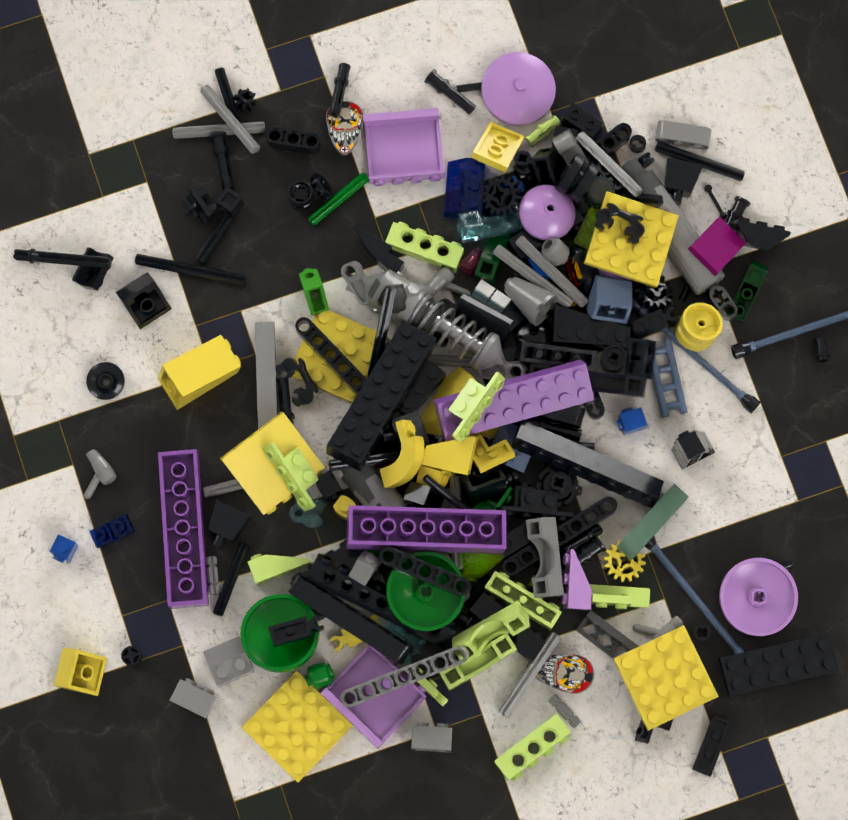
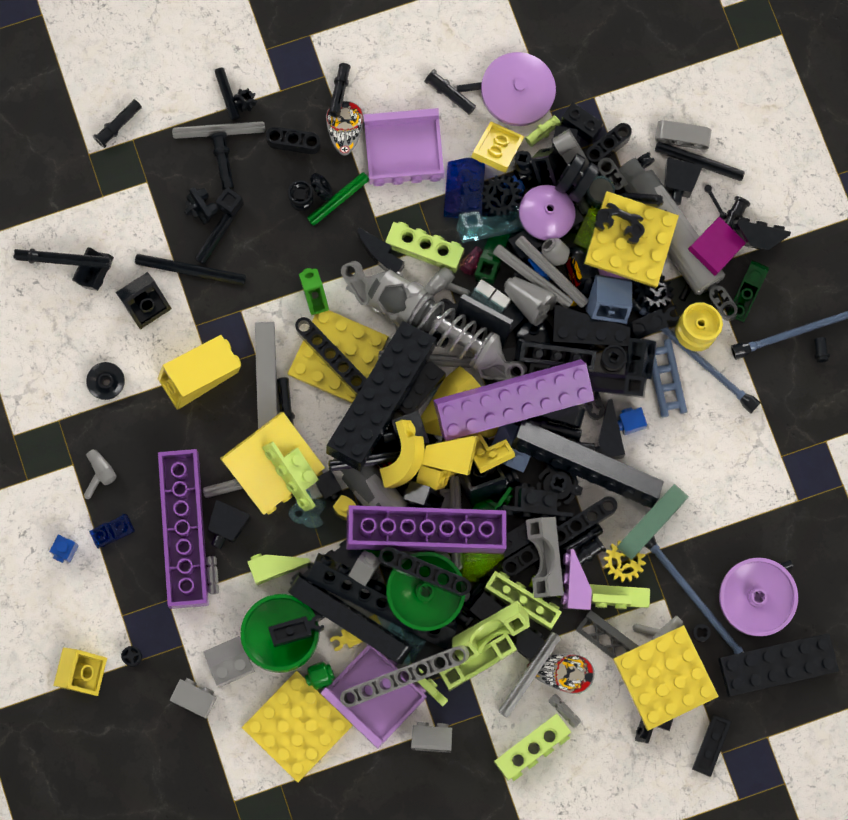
light grey axle [200,85,260,154] -> none
black axle [213,542,249,617] -> none
black helmet [276,357,319,407] -> none
black axle [368,286,397,376] -> none
black bar [423,474,470,509] -> none
yellowish green bracket [448,372,505,443] -> none
light grey axle [576,131,643,197] -> none
black bush [629,135,646,154] -> none
black wedge [671,430,716,470] -> none
none -> black pin [93,99,142,148]
none -> black slope [595,399,625,459]

